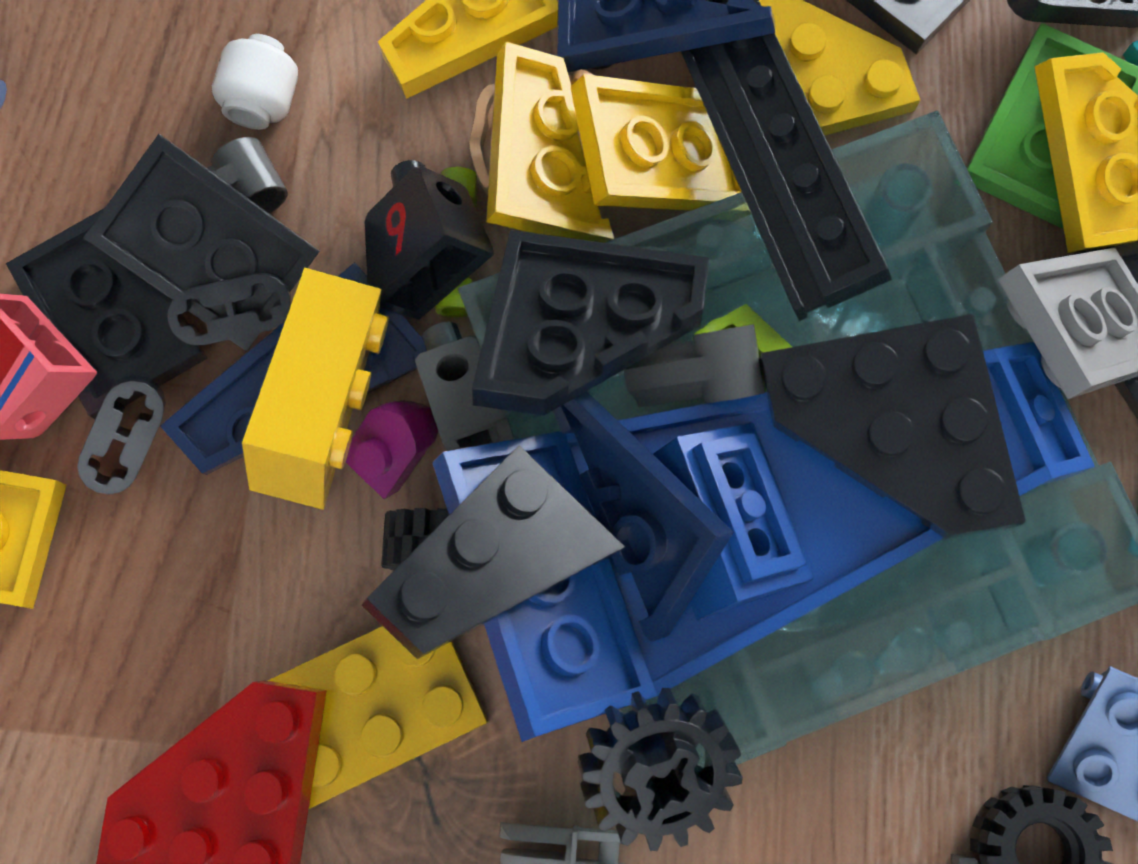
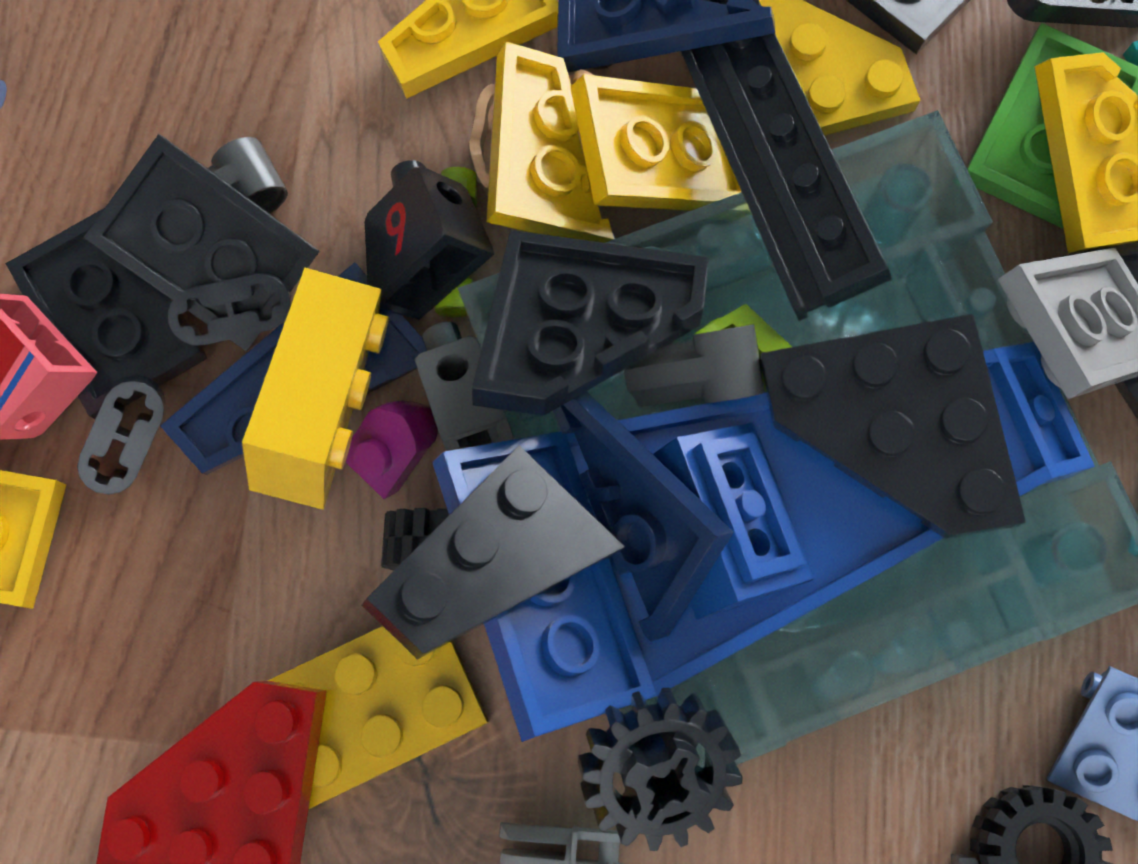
white head [212,34,298,130] -> none

